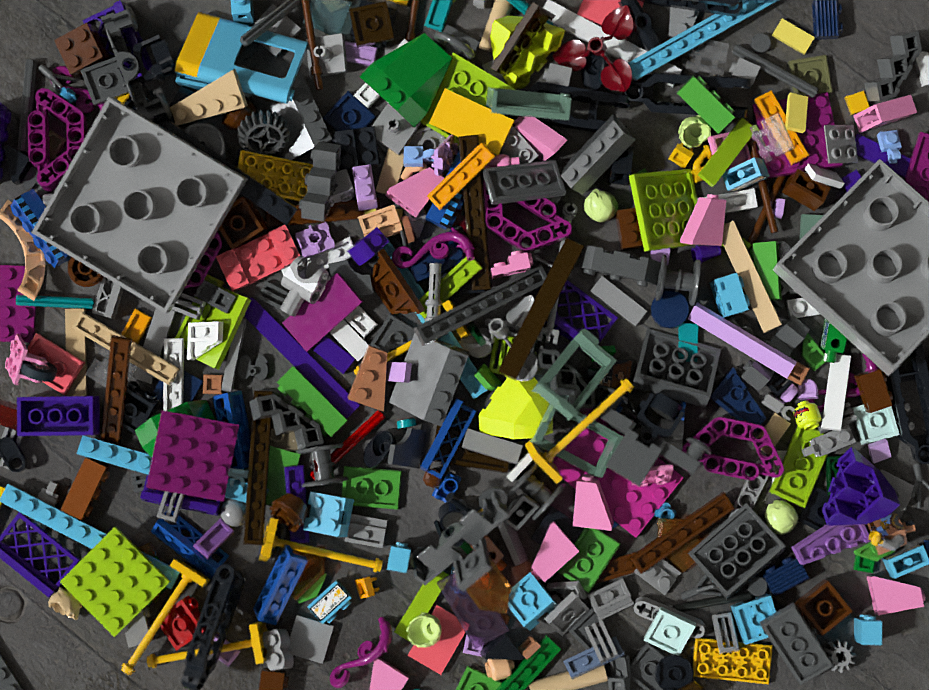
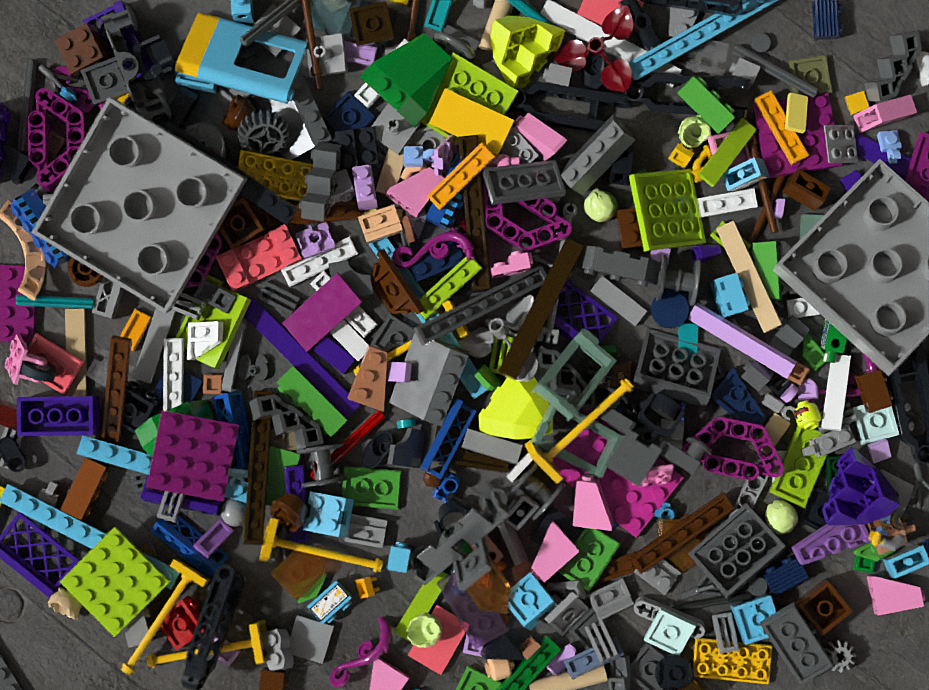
tan tile [72,312,180,386] -> none
tan wing [170,69,248,125] -> none
blue fence [253,544,308,625] -> none
light grey connector [280,256,329,317] -> none
dark purple brick [347,227,389,266] -> none
light grey pin [425,263,443,322] -> none
dark green tile [466,321,486,347] -> none
sand green piece [486,87,571,120] -> none
dark brown wing [491,2,556,76] -> none
bright pink slope [680,194,726,246] -> none
clear plate [750,113,795,163] -> none
light yellow tile [771,18,815,55] -> none
white tile [805,163,845,188] -> none
medium azure brick [854,614,882,645] -> none
none -> lavender helmet [546,644,577,676]

